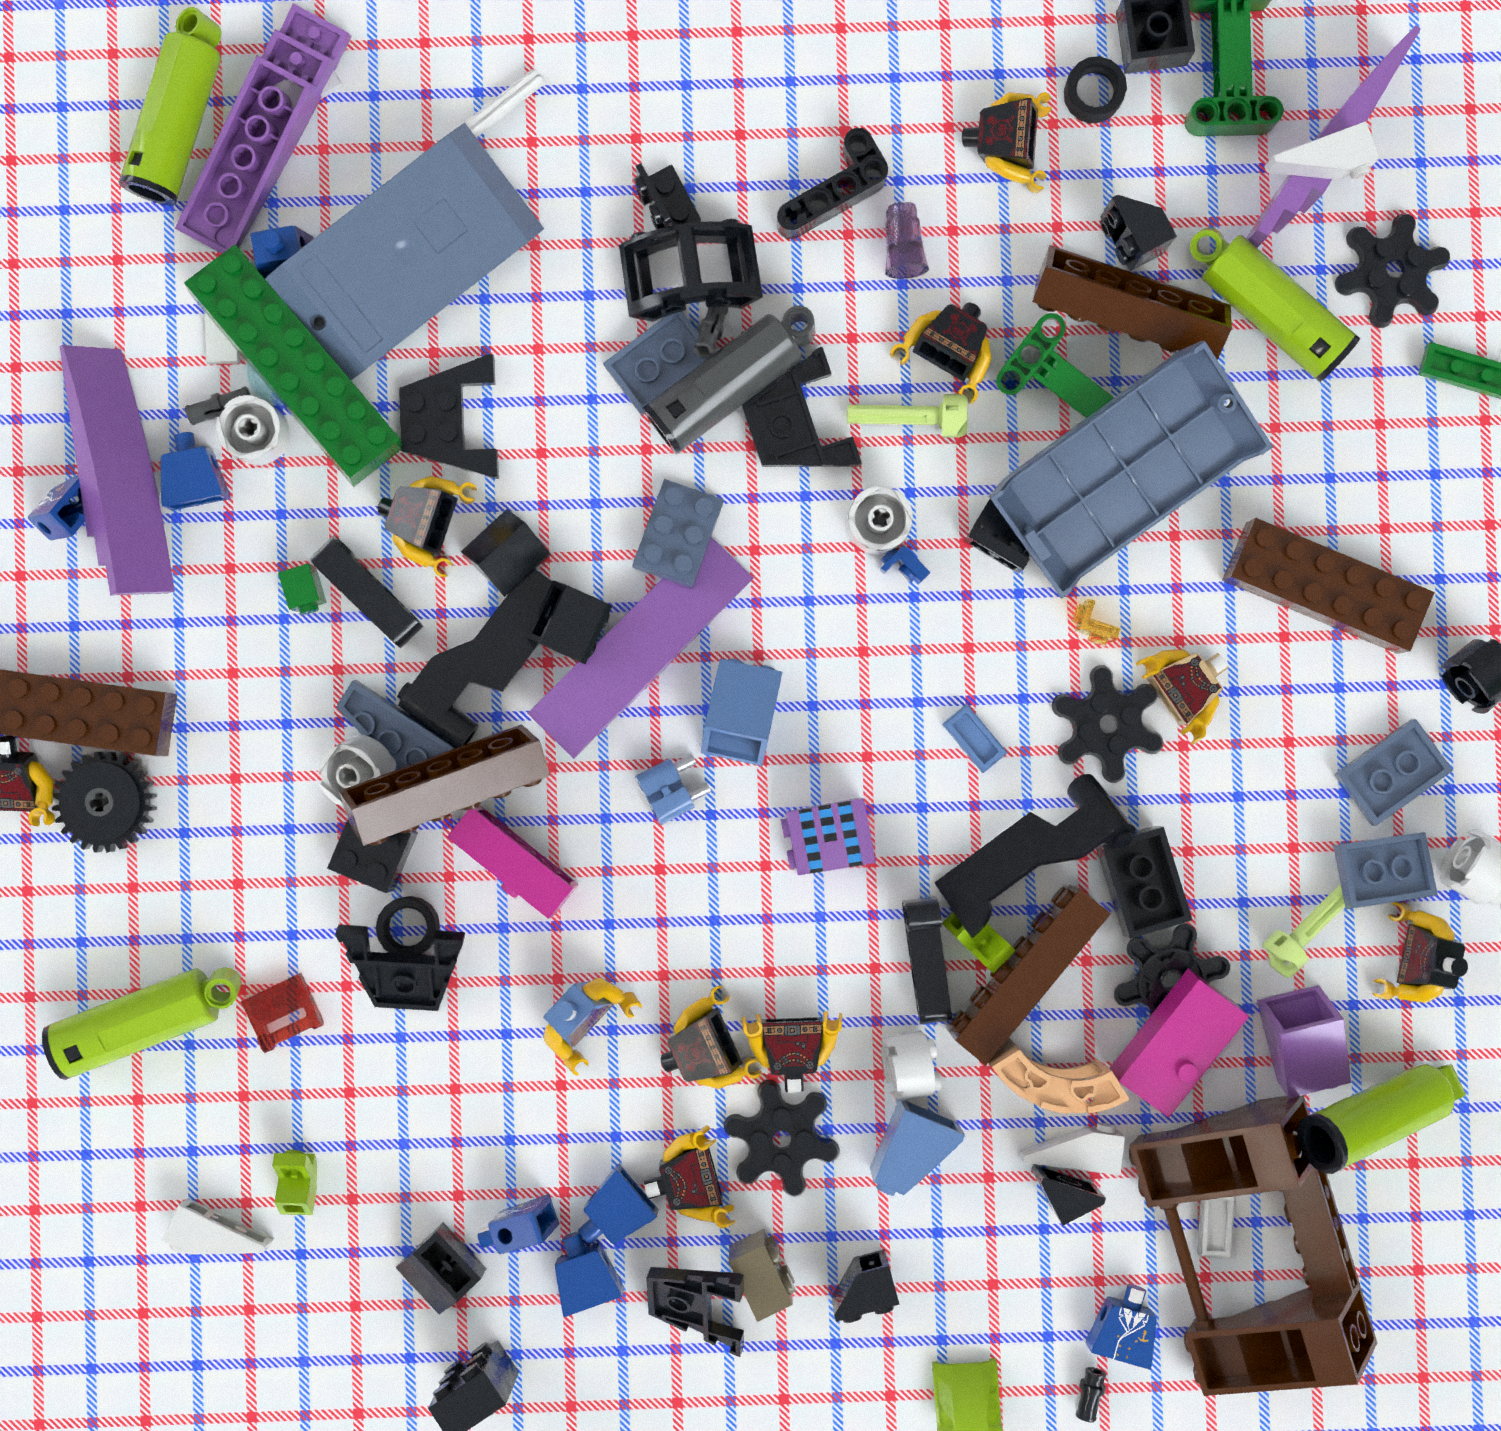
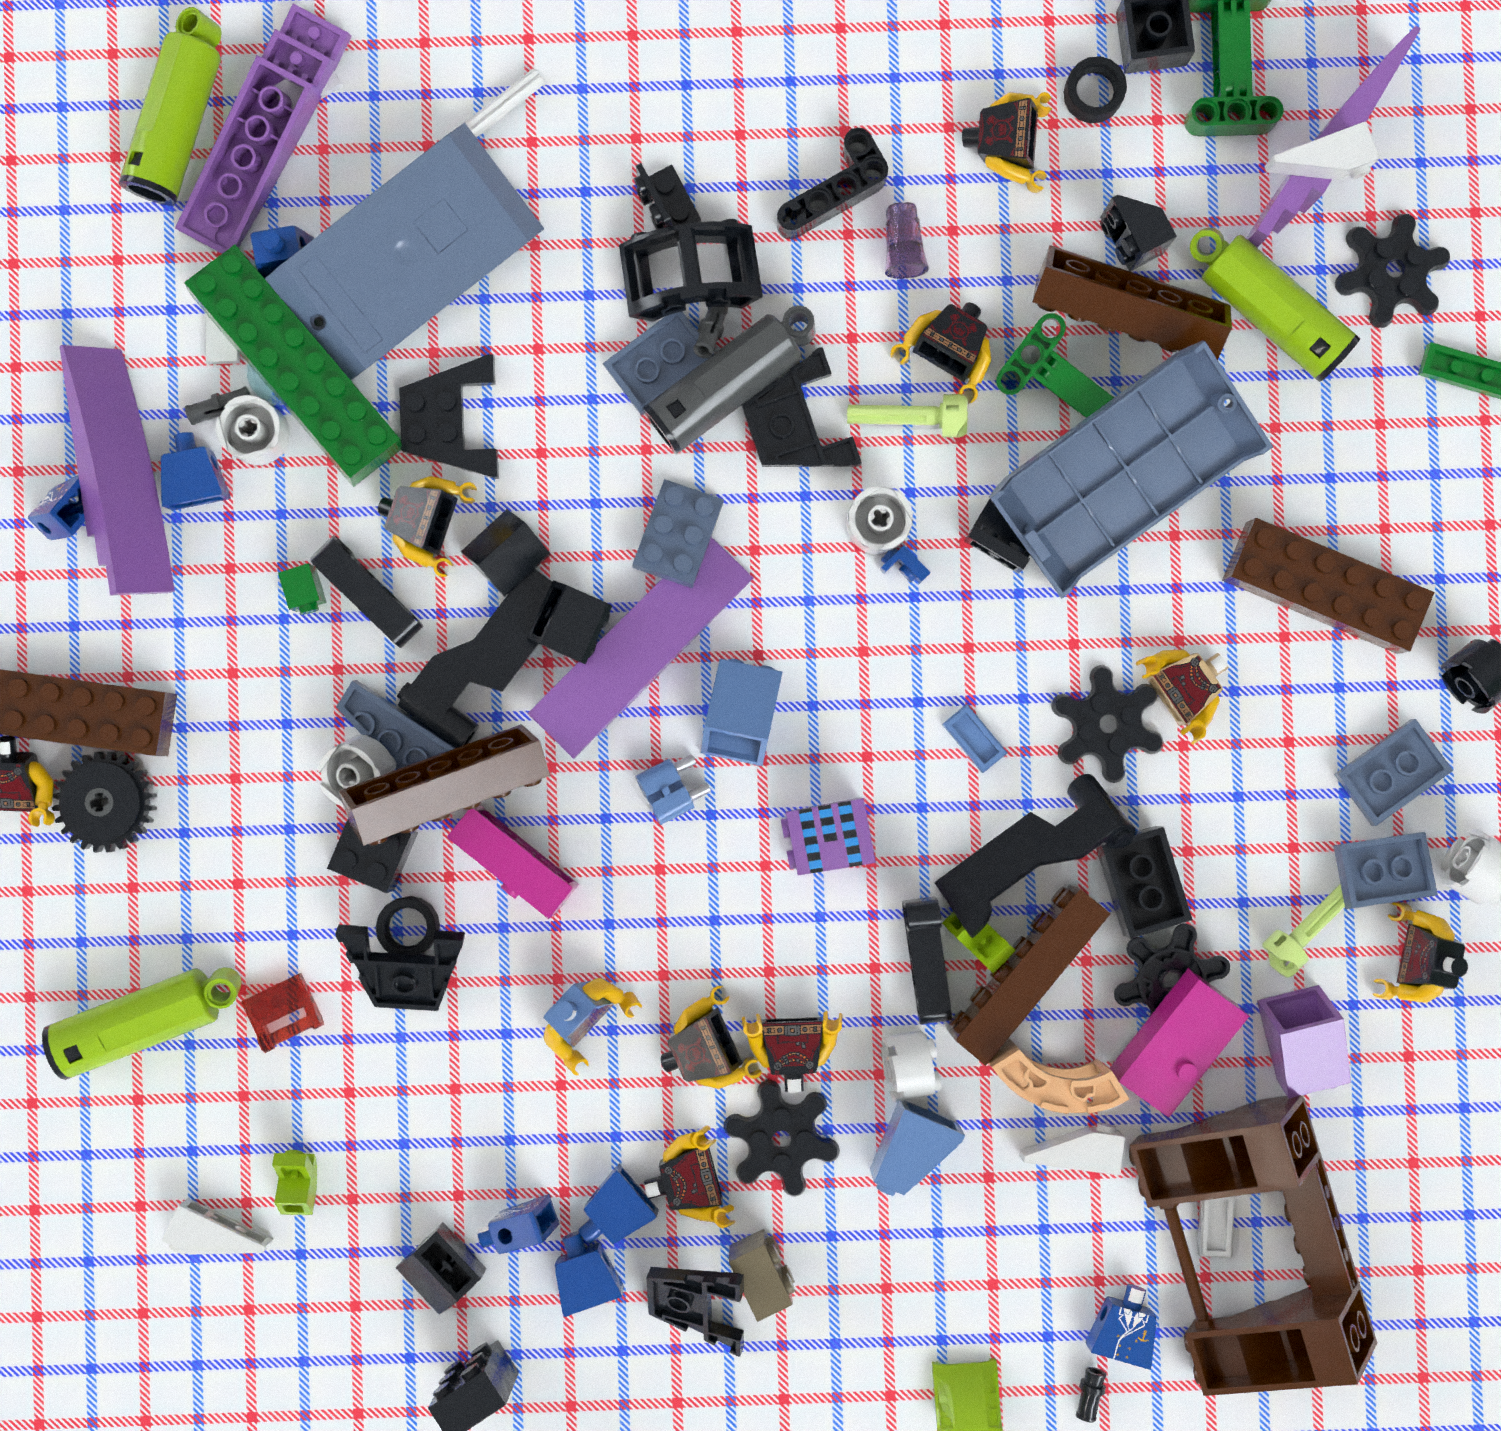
black slope [832,1249,900,1323] -> none
black slope [1032,1164,1106,1226] -> none
clear yellow bracket [1073,599,1121,646] -> none
lime piece [1297,1064,1466,1174] -> none

